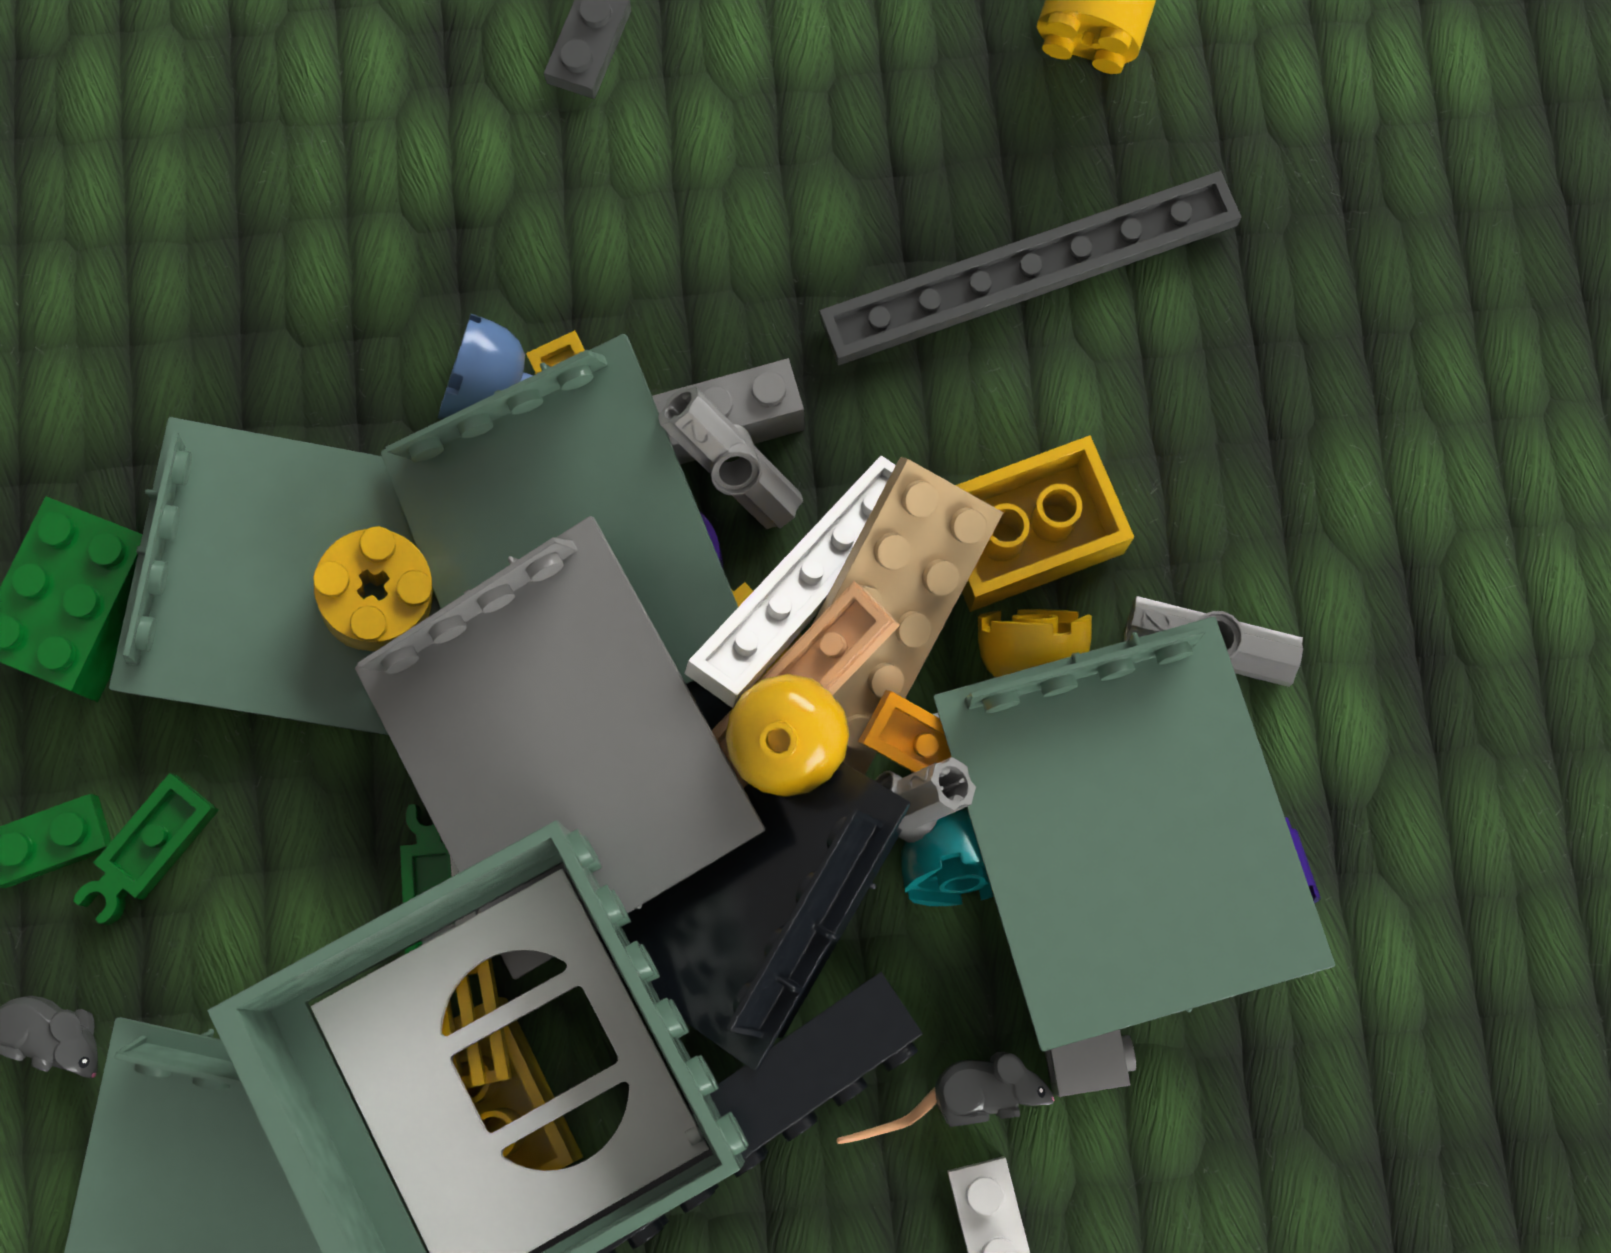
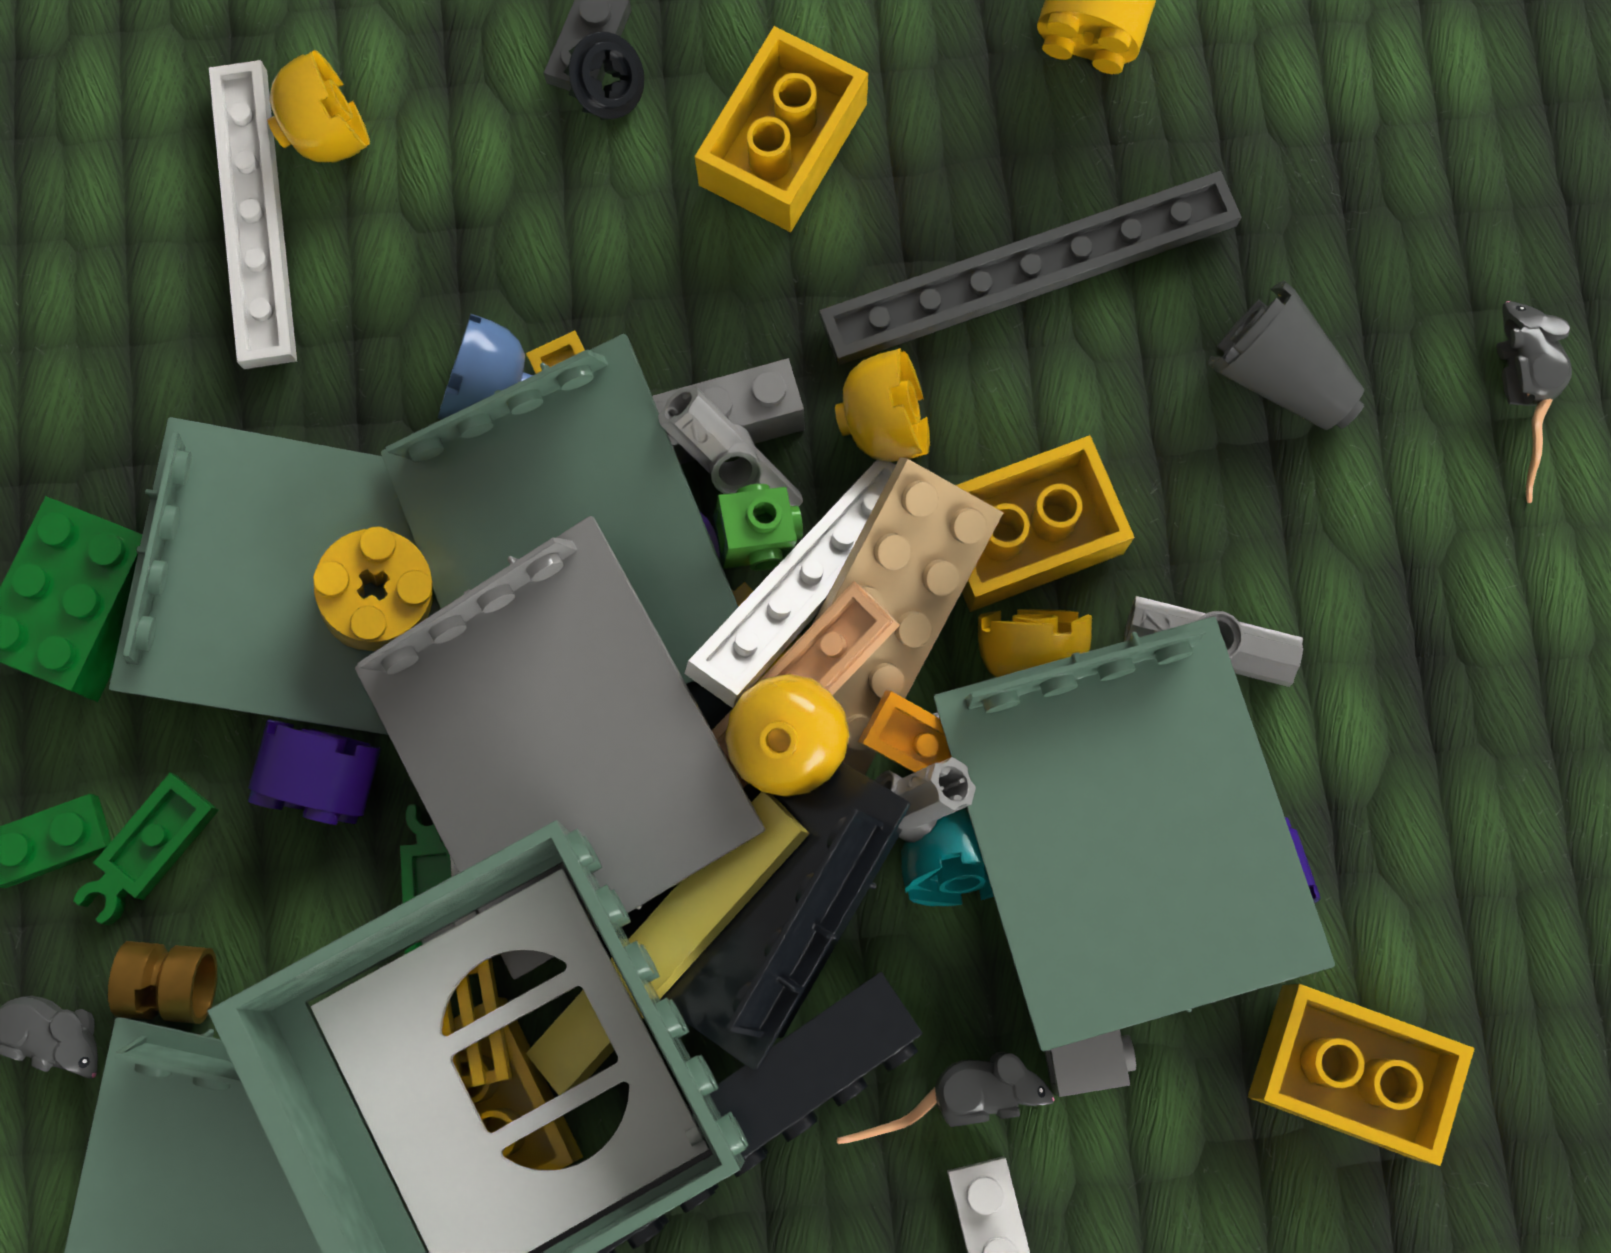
none -> pearl gold wheel [108,941,217,1024]
none -> white plate [209,60,297,369]
none -> dark purple brick [248,720,382,825]
none -> yellow cylinder [267,50,370,162]
none -> light yellow tile [526,792,810,1095]
none -> black gear [564,32,644,120]
none -> yellow brick [694,26,868,232]
none -> bright green brick [713,483,803,571]
none -> yellow cylinder [835,348,930,462]
none -> dark grey cone [1208,280,1364,430]
none -> yellow brick [1248,984,1474,1166]
none -> dark grey animal [1496,301,1572,503]

